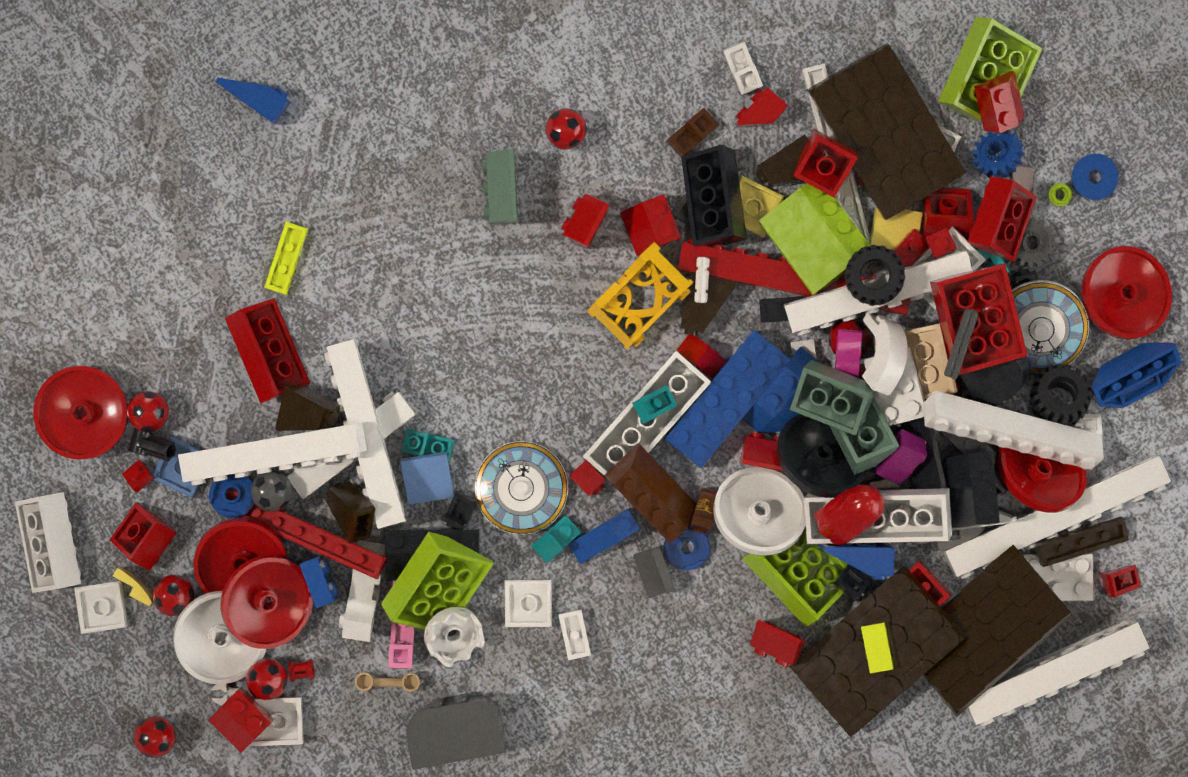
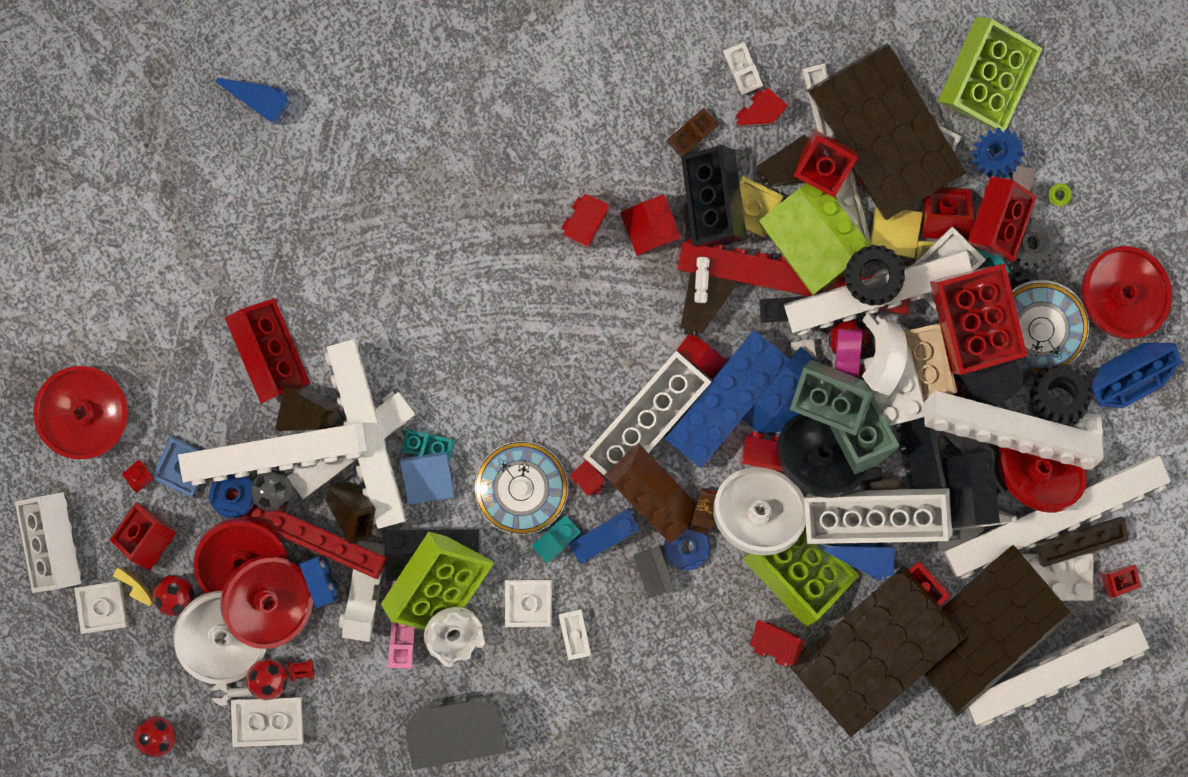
red piece [127,391,169,432] -> none
black piece [128,428,176,461] -> none
red slope [208,687,274,753] -> none
neon yellow tile [264,222,309,295] -> none
tan bar [355,672,421,692] -> none
black bracket [441,491,478,530] -> none
sand green slope [482,149,518,224] -> none
red piece [545,108,587,150] -> none
yellow fence [587,242,693,350] -> none
teal slope [632,385,678,424] -> none
red hair [814,485,885,545] -> none
black bracket [833,564,870,603] -> none
neon yellow tile [861,622,894,673] -> none
magenta brick [876,429,927,485] -> none
red plate [883,229,929,268] -> none
red plate [925,227,957,259] -> none
dark grey axle [944,309,978,379] -> none
red slope [974,71,1024,133] -> none
blue tile [1071,154,1119,200] -> none

